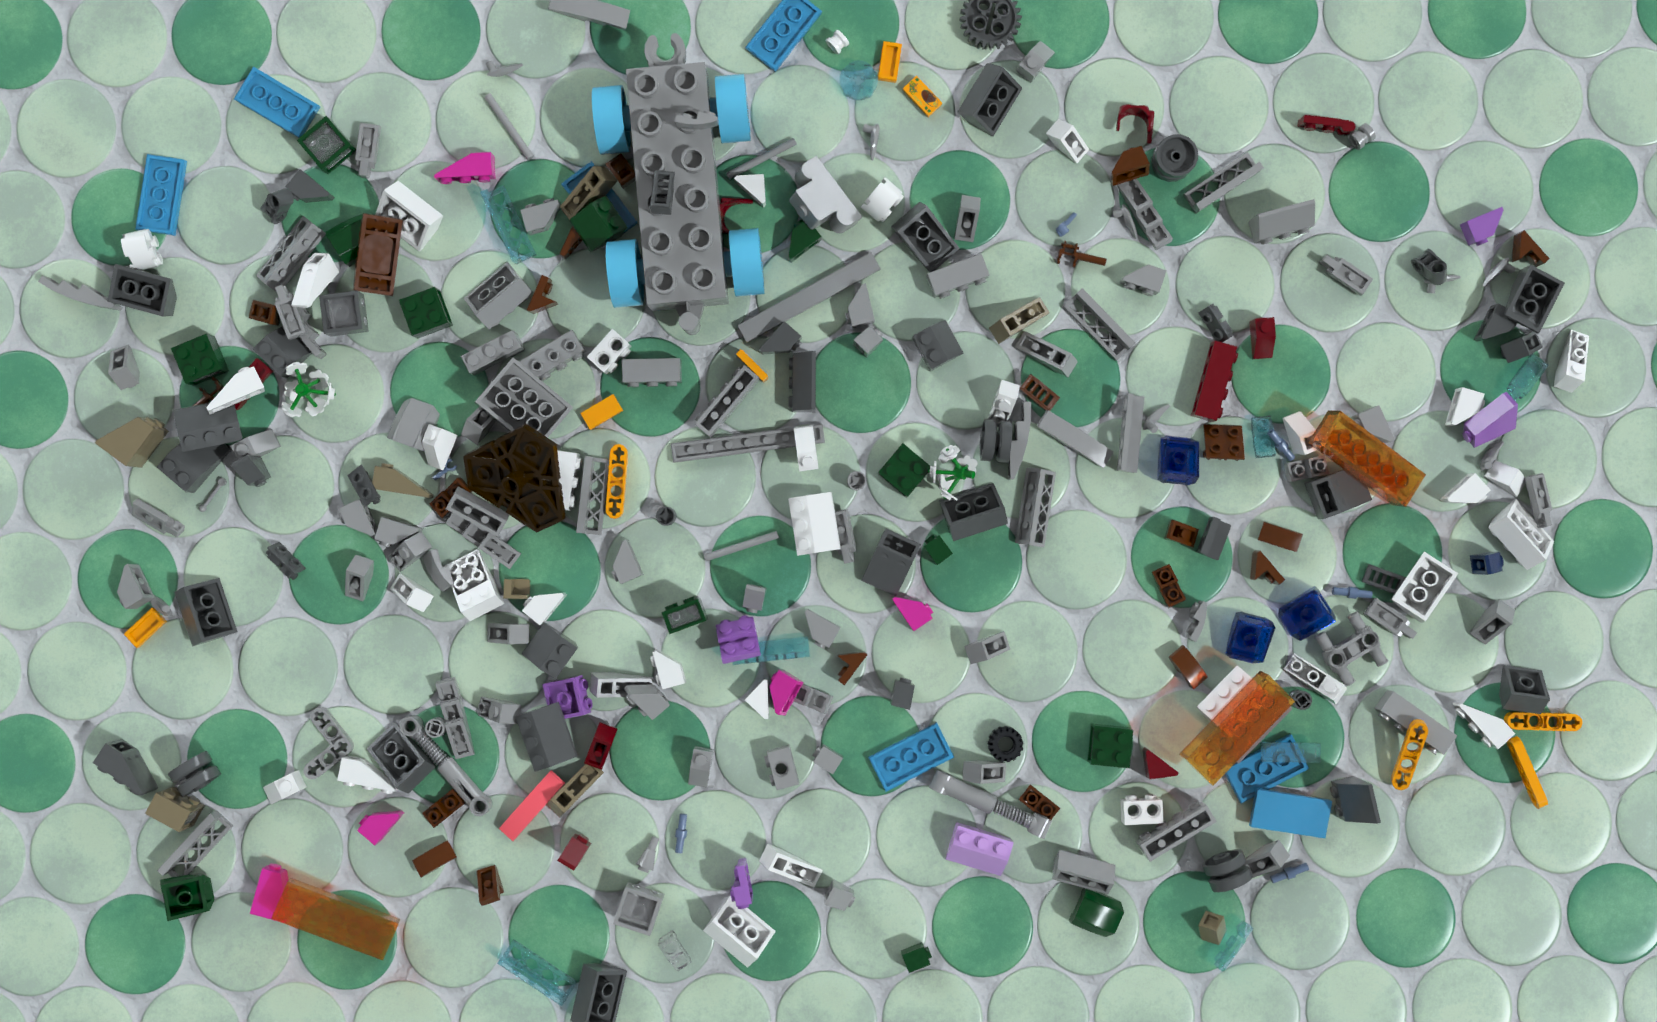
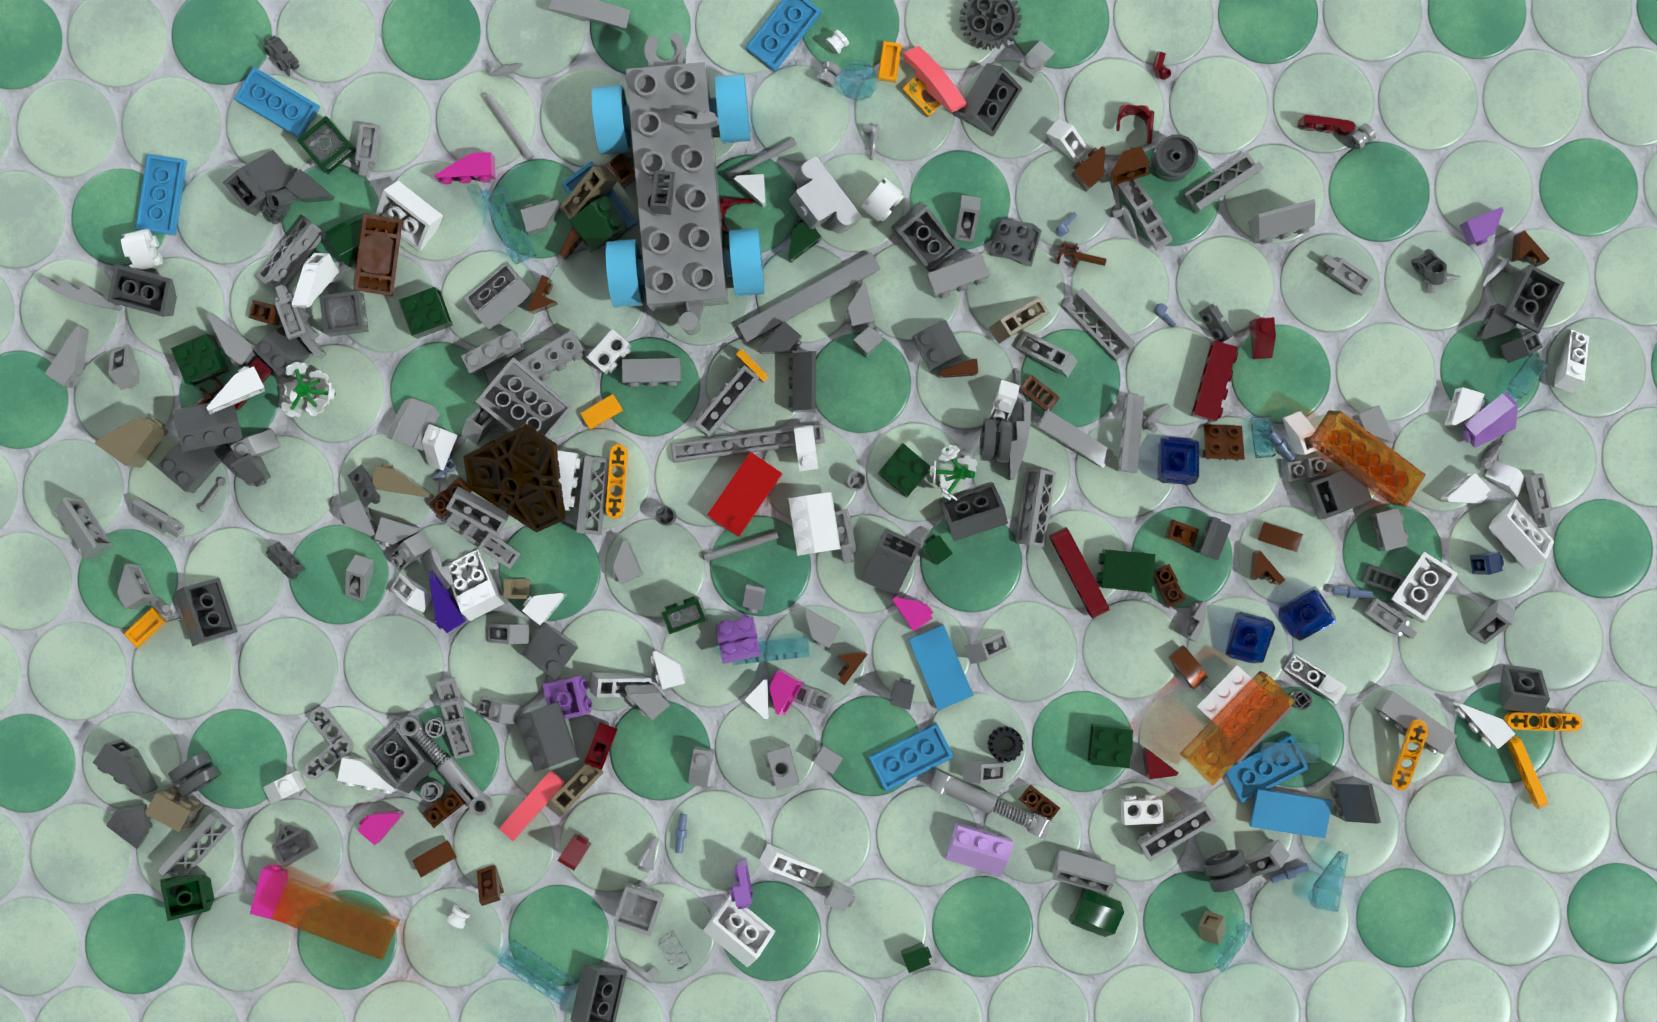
light grey slope [1120,264,1167,296] -> none
light grey piece [1314,611,1388,687] -> none
none -> light grey slope [45,326,89,388]
none -> light grey slope [55,498,114,559]
none -> flat silver slope [106,804,153,849]
none -> light grey slope [207,313,258,367]
none -> dark grey slope [222,150,295,216]
none -> dark grey hinge [264,35,300,77]
none -> flat silver slope [272,823,319,867]
none -> light grey wheel [420,780,444,802]
none -> dark purple slope [429,570,466,633]
none -> white wheel [447,905,471,929]
none -> light grey bar [623,959,659,983]
none -> red brick [707,452,783,537]
none -> light grey wheel [817,61,842,88]
none -> coral slope [904,46,967,113]
none -> dark azure tile [908,624,973,710]
none -> reddish brown slope [938,358,978,378]
none -> dark grey bracket [989,219,1042,267]
none -> dark red beam [1049,527,1110,619]
none -> reddish brown slope [1071,146,1105,192]
none -> dark green slope [1096,549,1155,593]
none -> dark red arm [1153,51,1171,80]
none -> sand blue hand [1154,303,1176,327]
none -> clear light blue slope [1308,851,1348,912]
none -> light grey brick [1370,508,1409,551]

